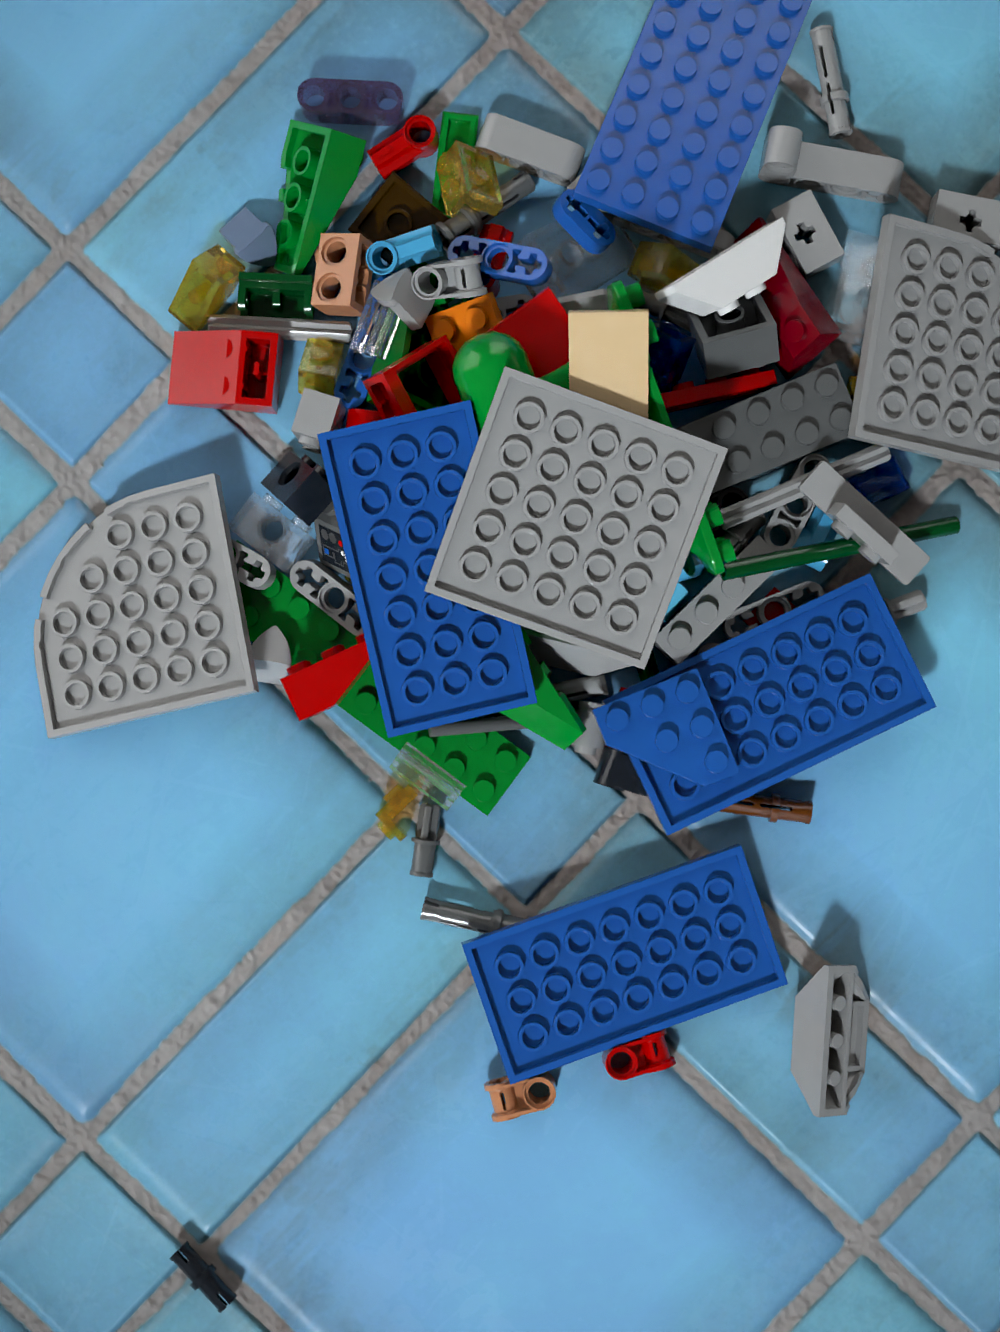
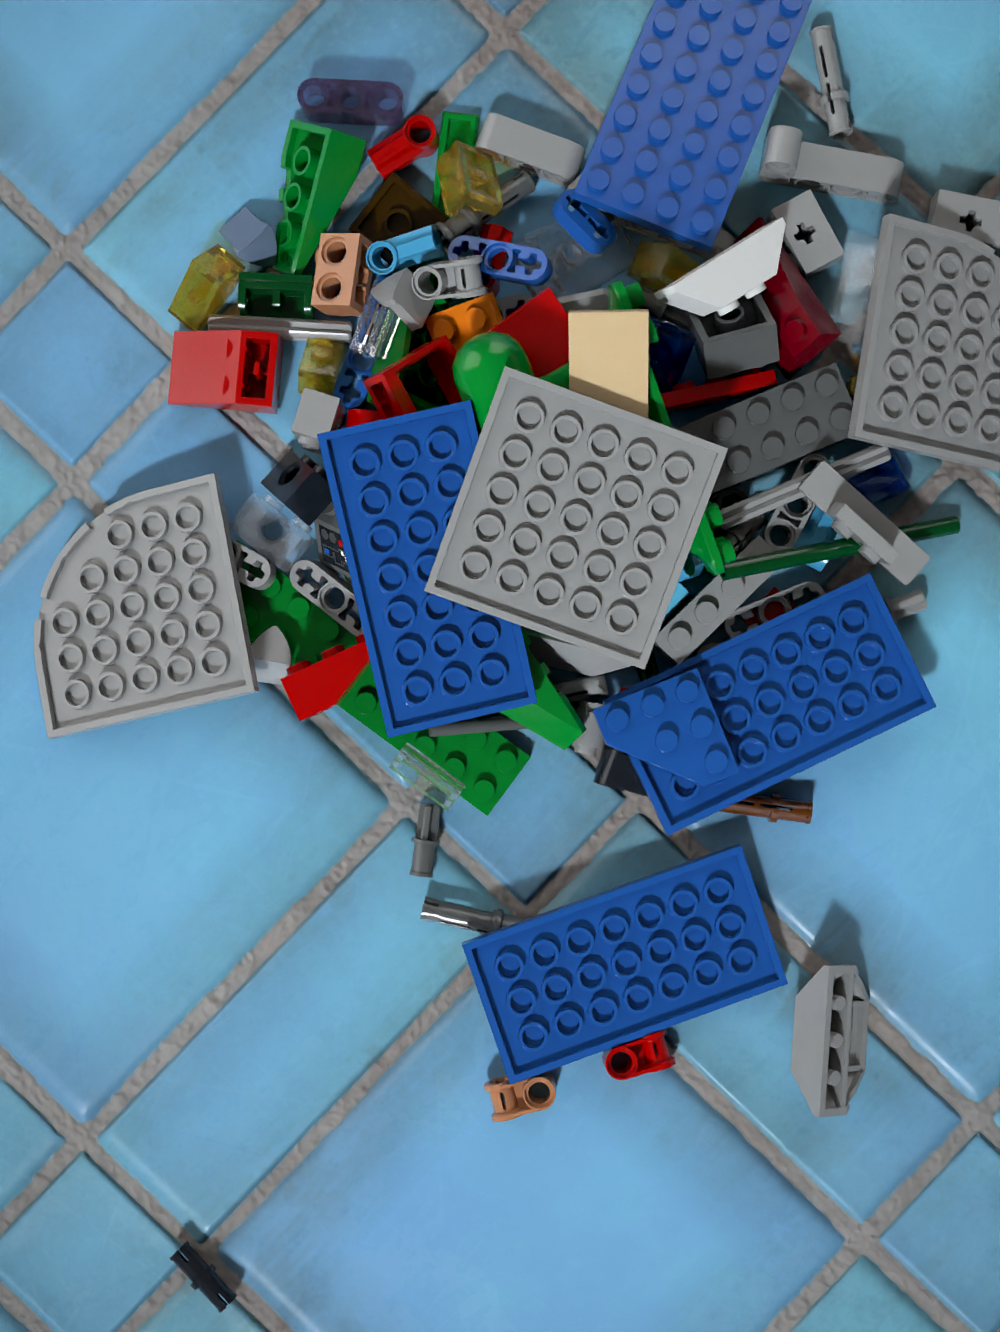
clear yellow bracket [376,783,420,842] -> none

